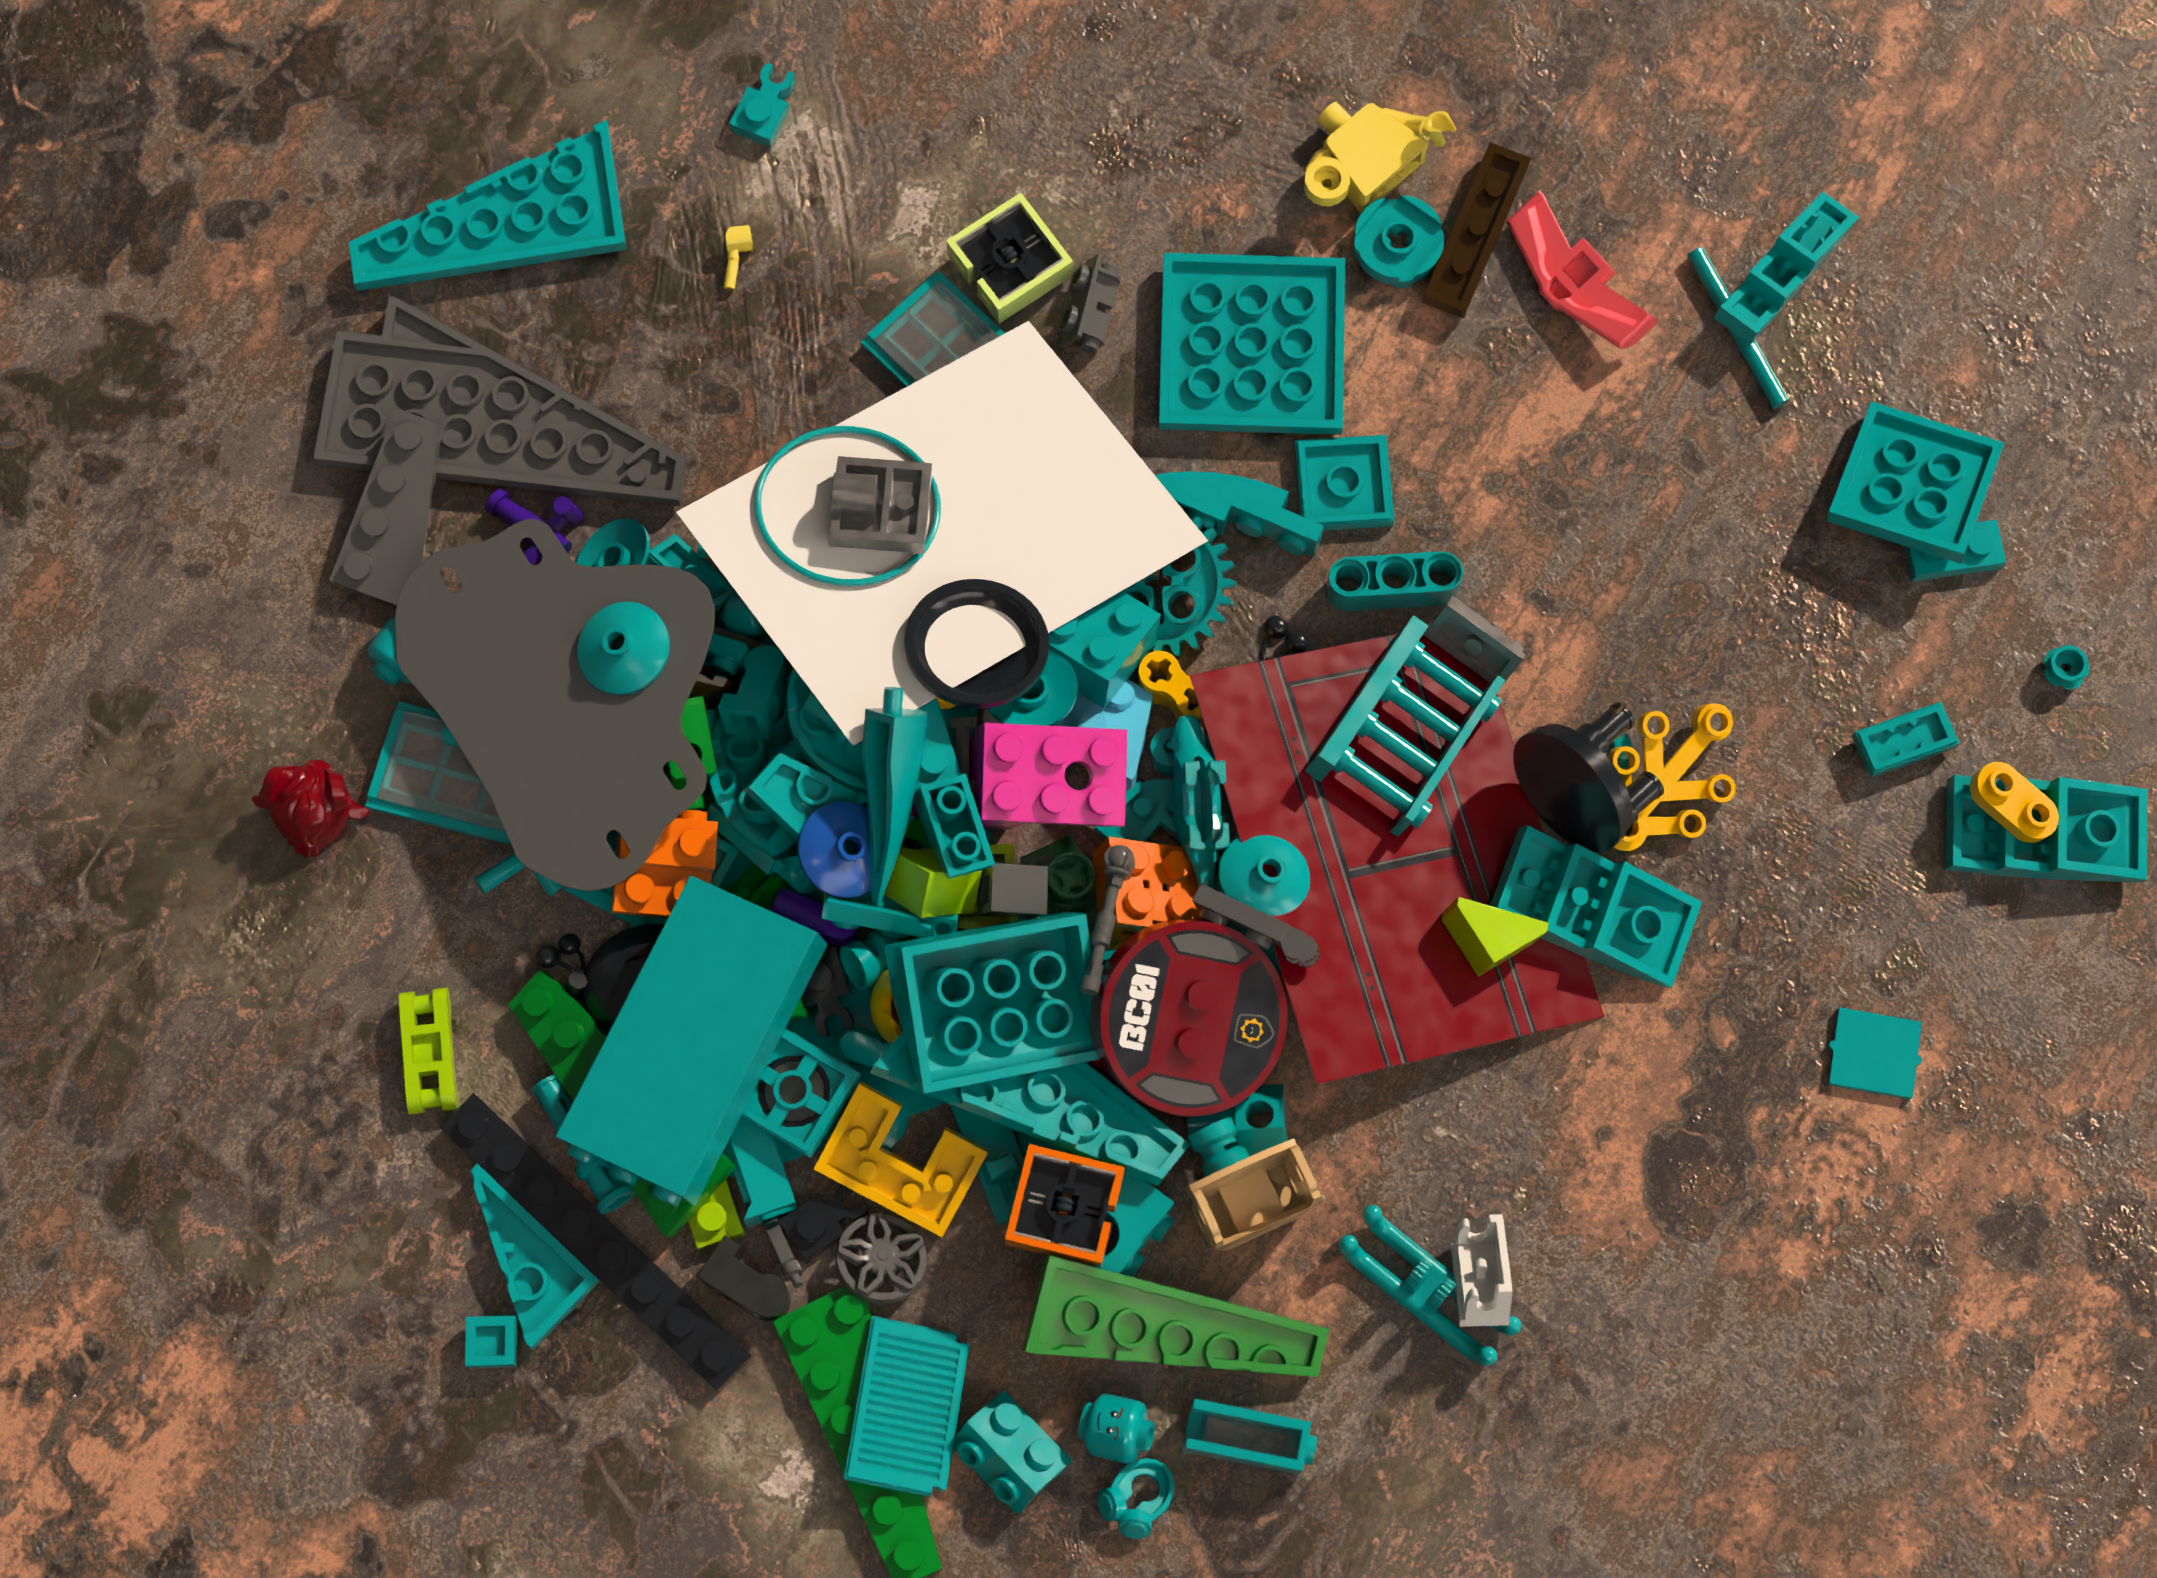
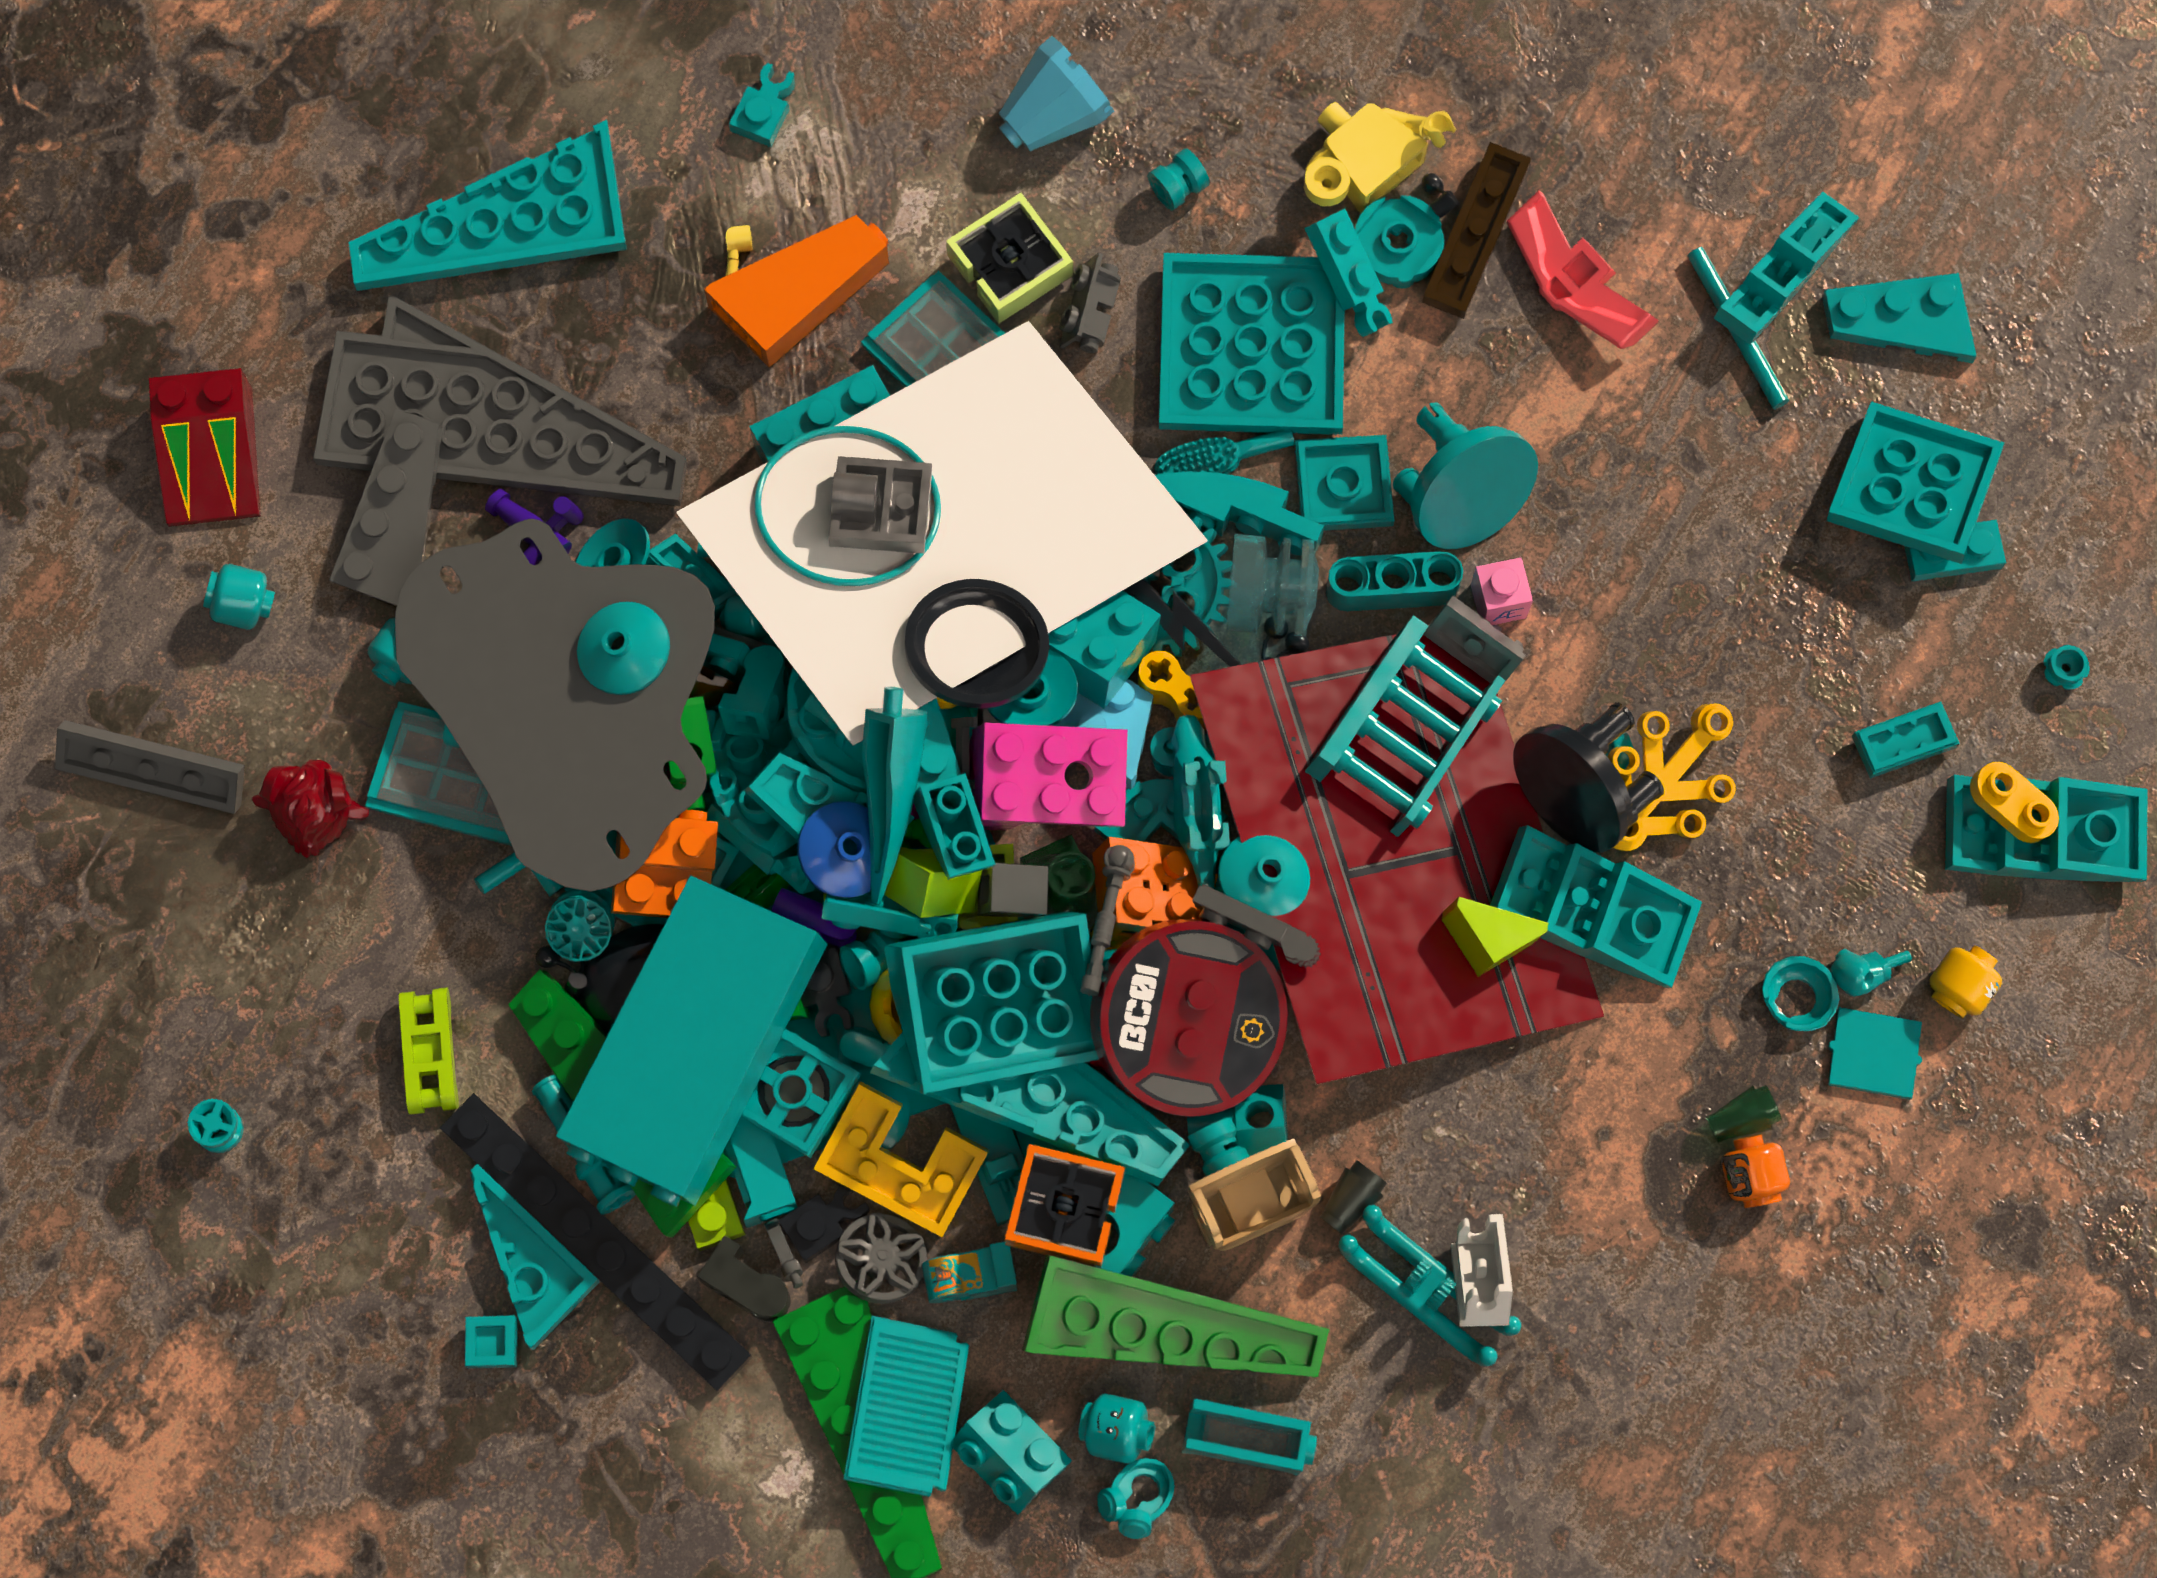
none -> dark grey plate [55,720,245,814]
none -> dark red slope [149,368,261,527]
none -> teal wheel [187,1099,244,1153]
none -> teal head [203,564,275,630]
none -> teal wheel [545,888,616,962]
none -> orange slope [704,215,889,368]
none -> teal arch [749,365,890,464]
none -> teal leg [922,1241,1017,1303]
none -> medium azure cone [999,36,1114,151]
none -> black piece [1122,578,1241,667]
none -> teal wheel [1147,148,1210,211]
none -> teal piece [1154,430,1295,475]
none -> clear light blue wheel [1226,533,1319,637]
none -> teal plate [1304,209,1393,337]
none -> pearl dark grey cone [1320,1160,1387,1235]
none -> teal piece [1393,402,1538,549]
none -> black piece [1422,173,1459,218]
none -> bright pink brick [1470,557,1533,625]
none -> clear green cone [1706,1085,1782,1143]
none -> orange head [1721,1134,1790,1208]
none -> teal piece [1762,956,1840,1031]
none -> teal wing [1822,273,1977,364]
none -> teal piece [1830,948,1912,997]
none -> yellow head [1930,945,2002,1019]

